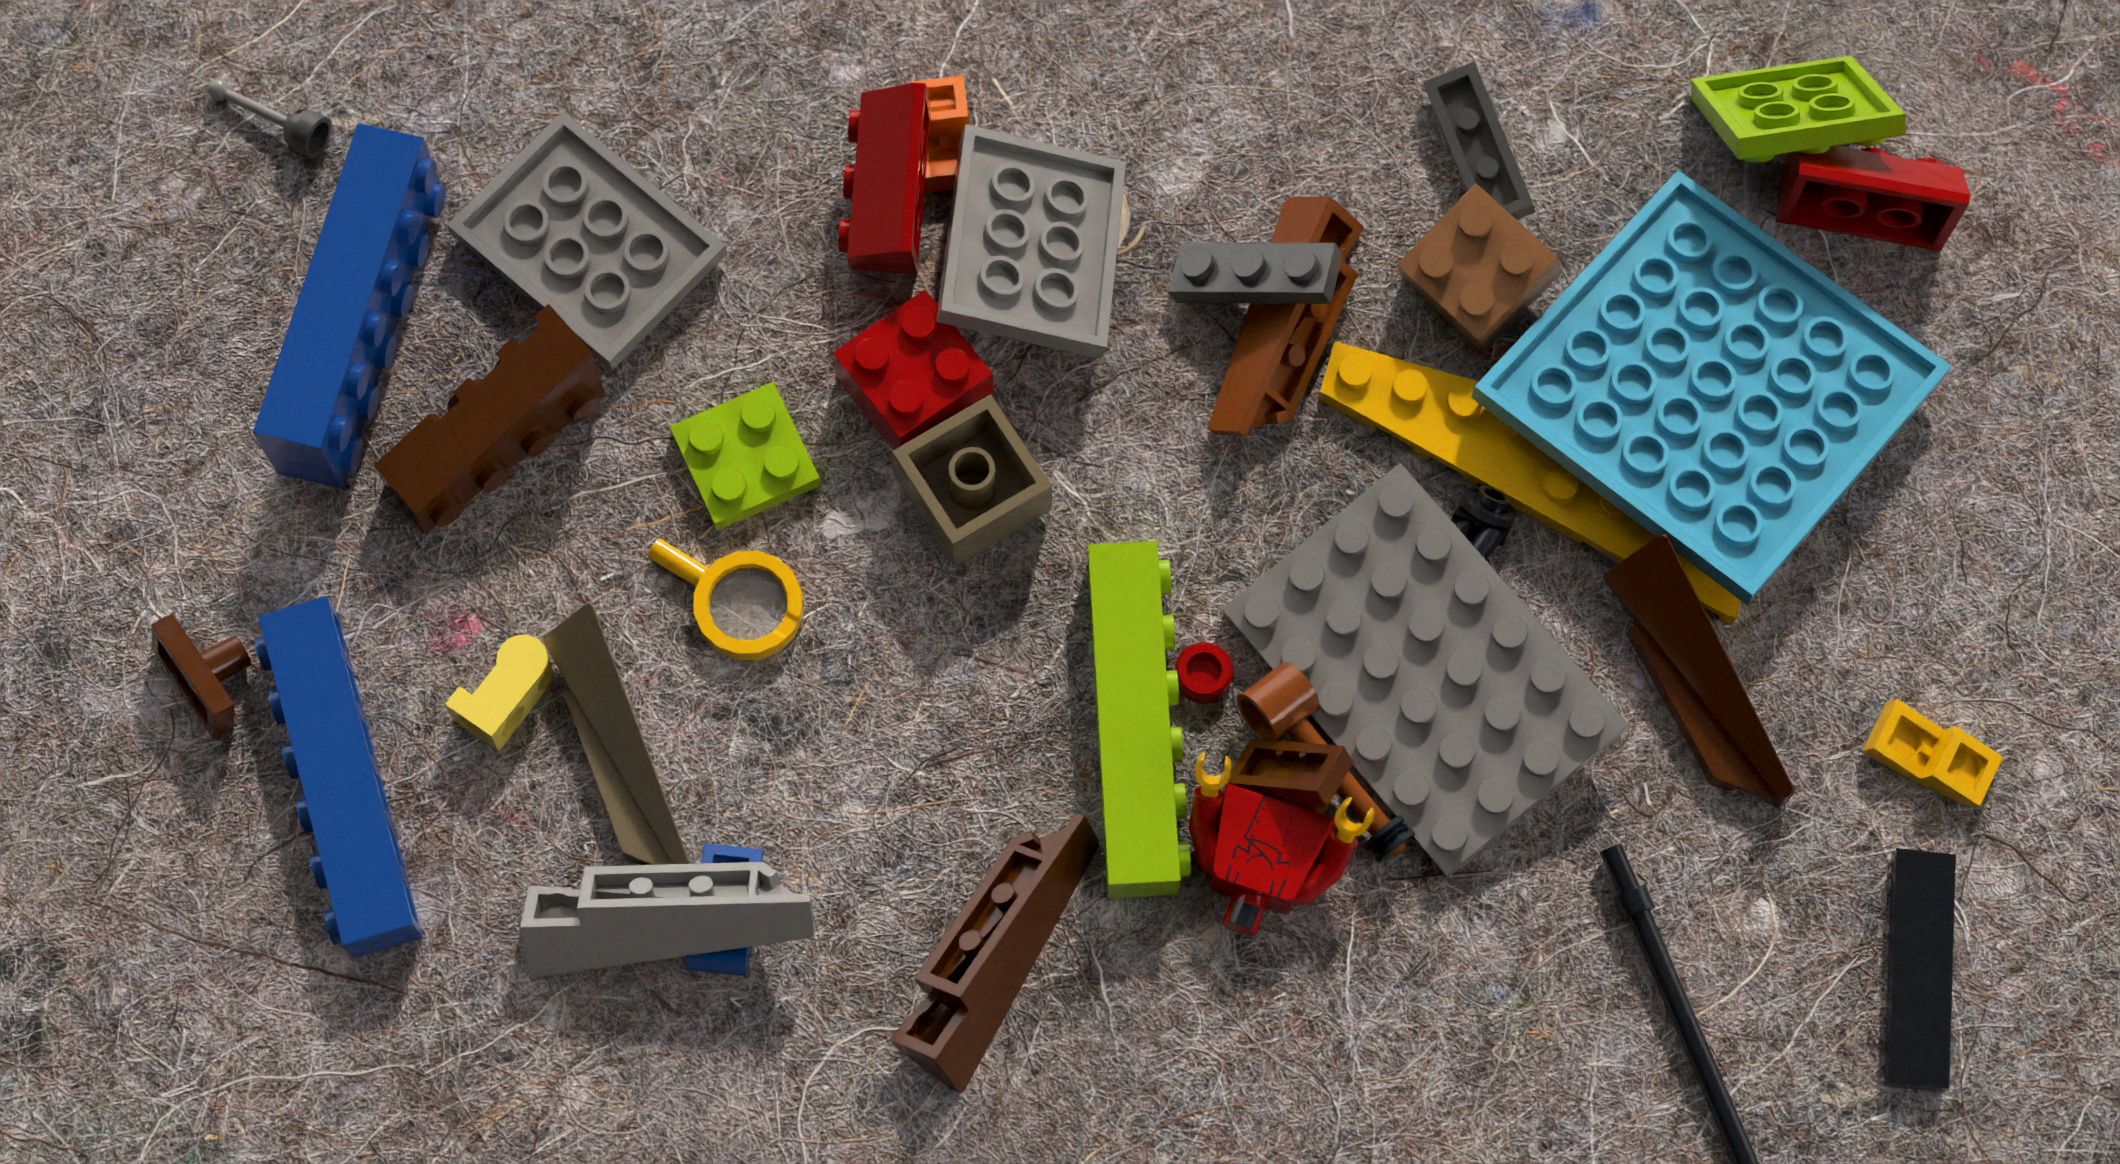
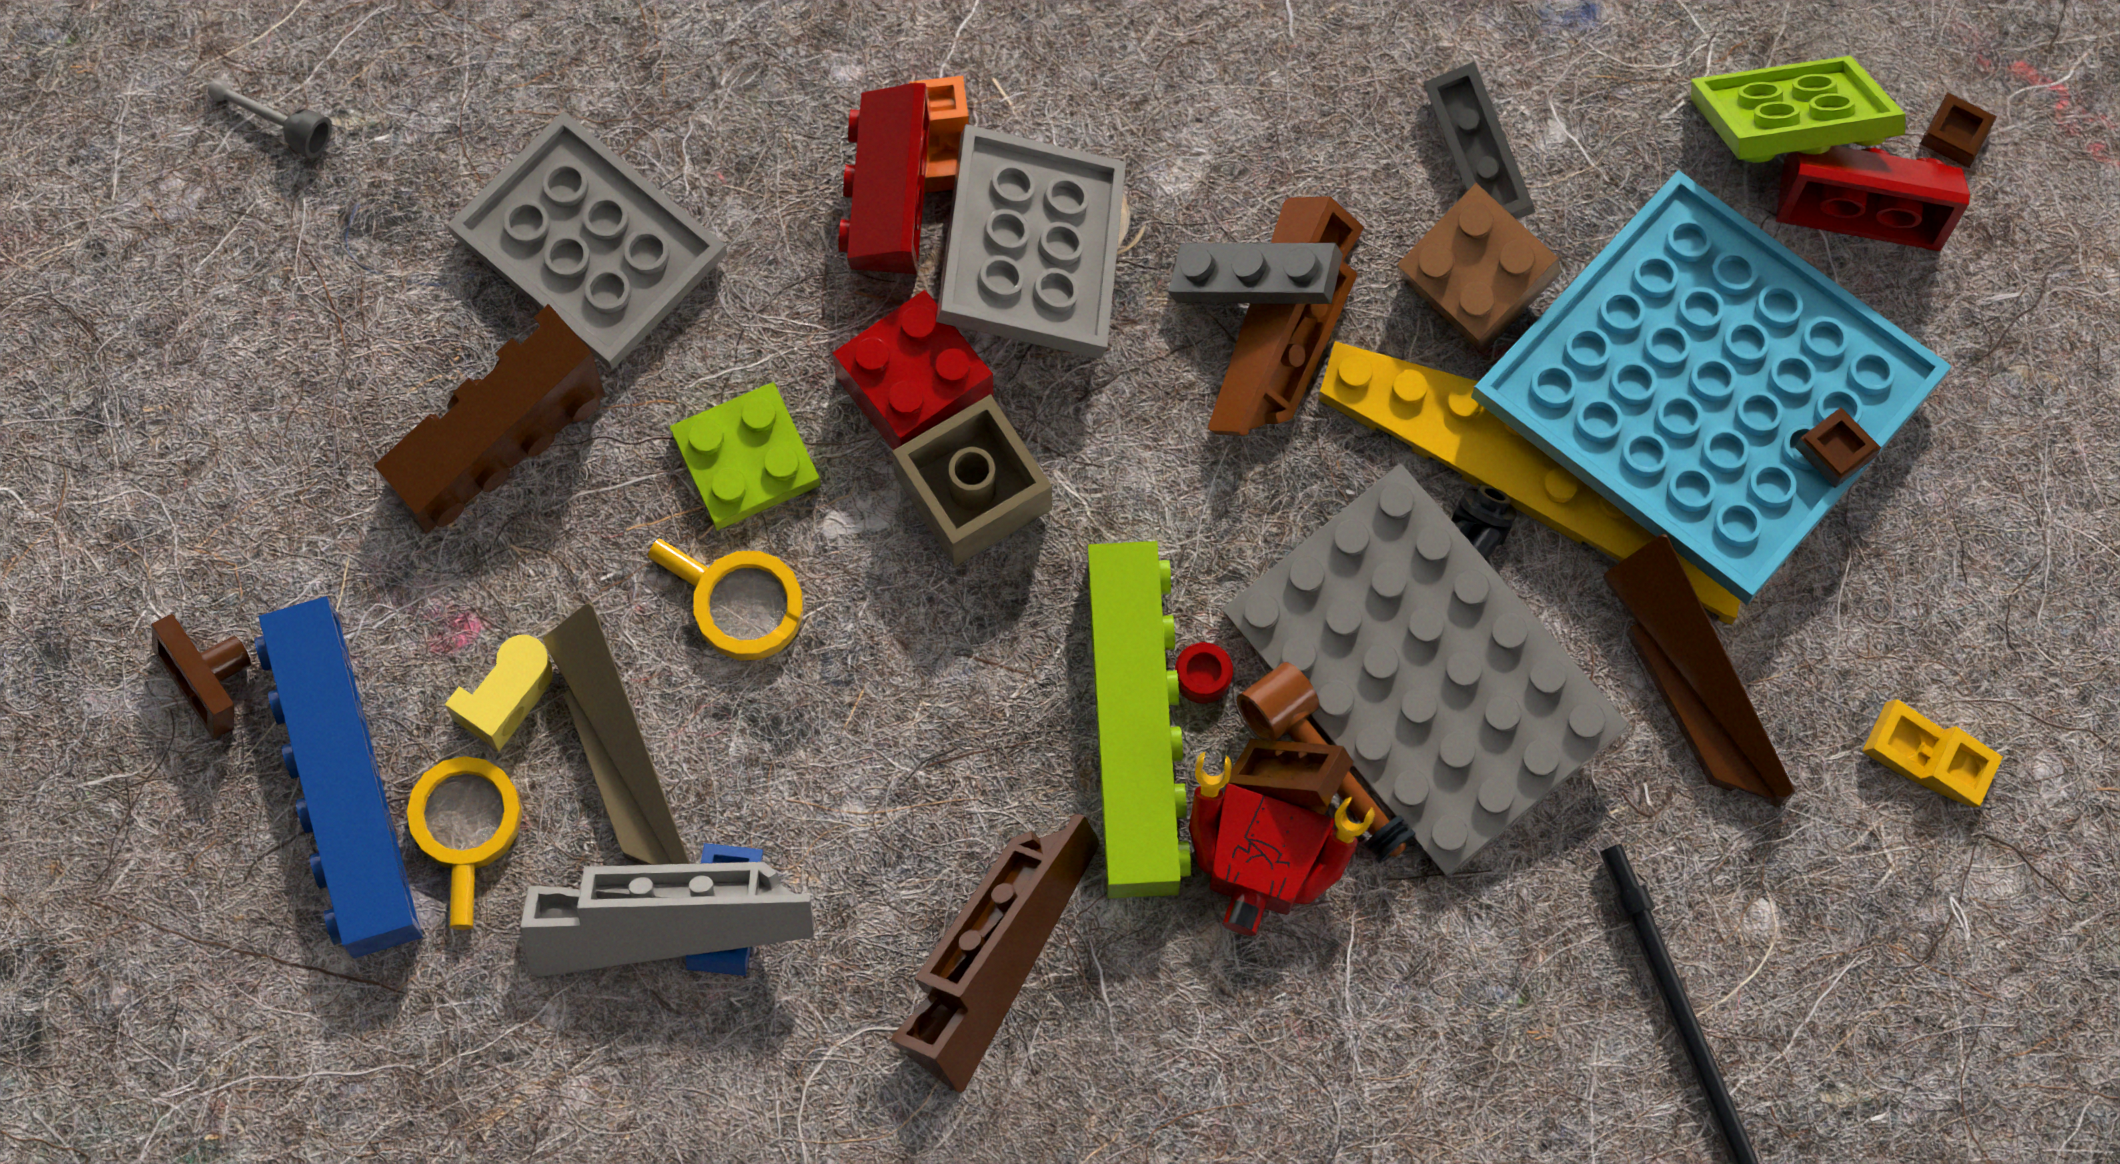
blue brick [253,123,446,489] -> none
black tile [1884,848,1956,1093] -> none
none -> piece [407,756,523,930]
none -> reddish brown tile [1795,407,1881,488]
none -> reddish brown tile [1919,92,1997,168]

